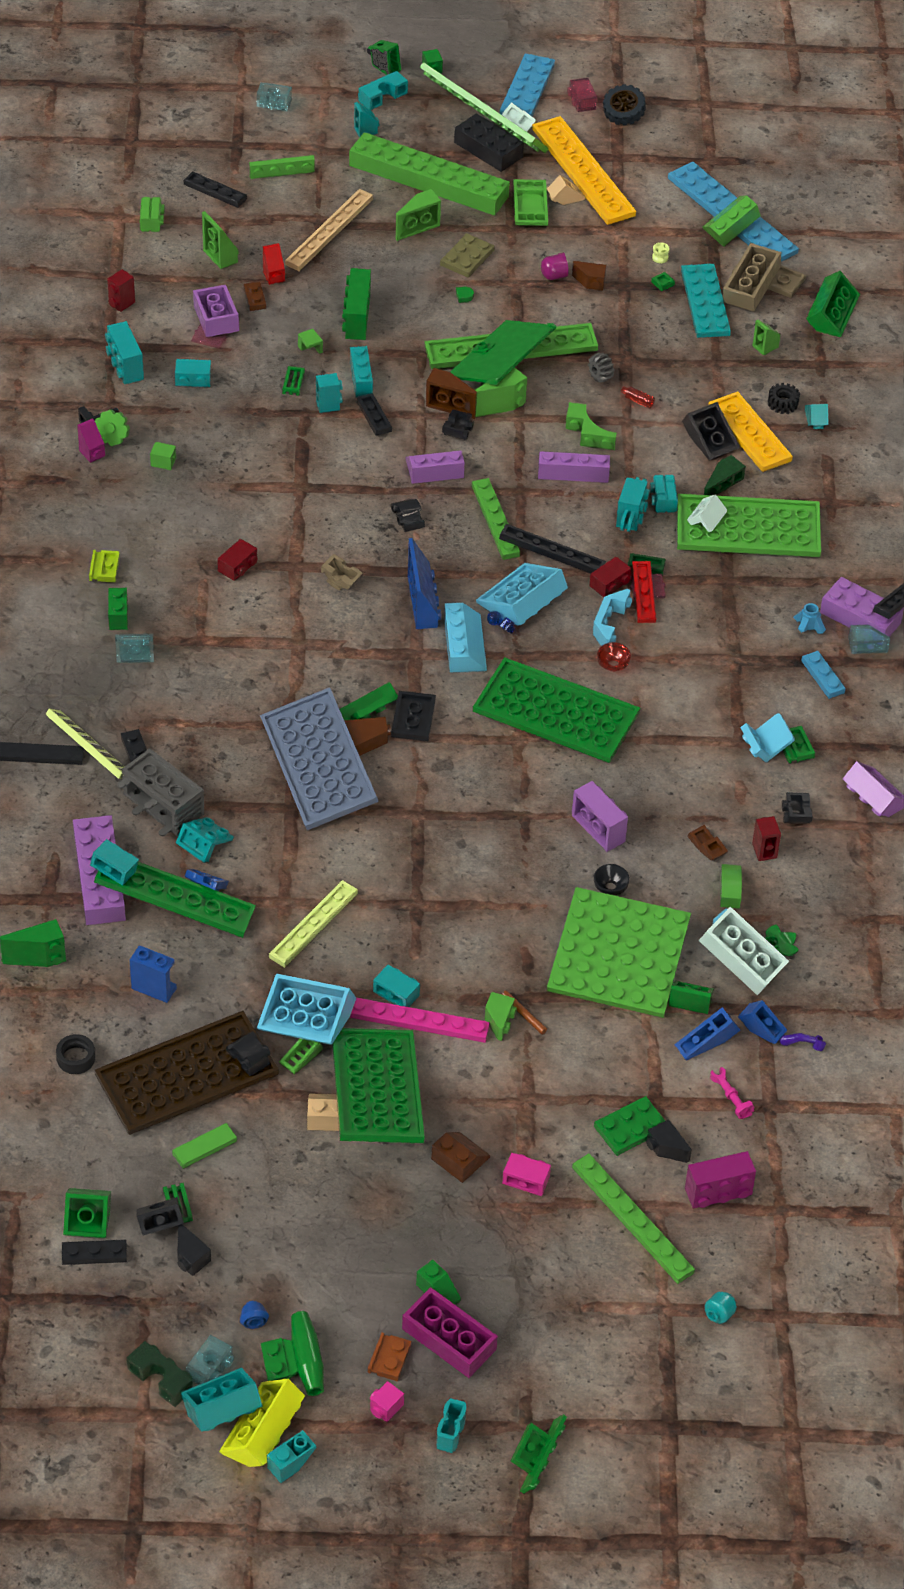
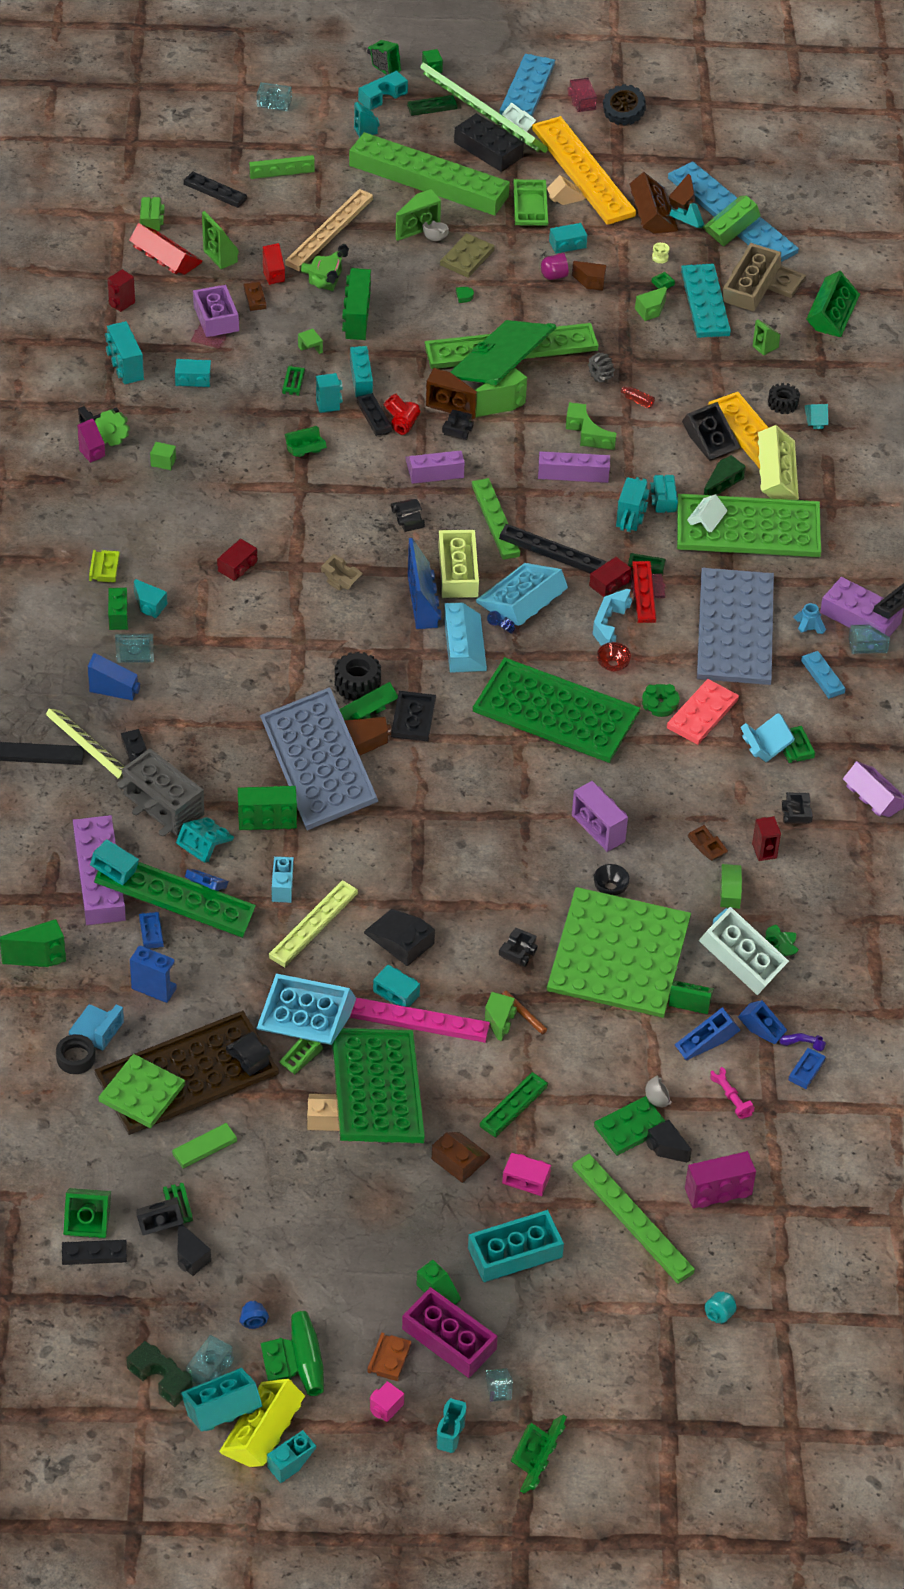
none -> dark azure bracket [69,1004,124,1051]
none -> blue slope [88,653,140,700]
none -> bright green plate [99,1054,185,1128]
none -> slope [129,223,203,275]
none -> teal slope [134,579,168,618]
none -> blue plate [139,912,164,949]
none -> green brick [238,786,297,830]
none -> medium azure slope [272,857,294,903]
none -> green bracket [285,426,327,457]
none -> bright green torso [301,244,349,291]
none -> black tyre [335,652,381,701]
none -> black slope [364,909,435,966]
none -> red piece [383,393,420,435]
none -> dark green tile [407,95,457,116]
none -> light grey hair [423,221,449,242]
none -> yellowish green brick [438,530,479,598]
none -> teal brick [468,1210,564,1283]
none -> green tile [480,1072,548,1138]
none -> clear light blue slope [485,1368,513,1402]
none -> black cylinder [499,927,538,967]
none -> teal brick [549,223,588,254]
none -> reddish brown slope [629,172,678,234]
none -> bright green slope [635,287,667,321]
none -> green plate [642,684,680,717]
none -> light grey hair [645,1075,672,1107]
none -> coral plate [667,679,739,745]
none -> reddish brown slope [669,174,696,211]
none -> teal slope [669,203,704,228]
none -> sand blue plate [697,568,774,685]
none -> yellowish green slope [758,425,799,500]
none -> blue plate [788,1048,826,1089]

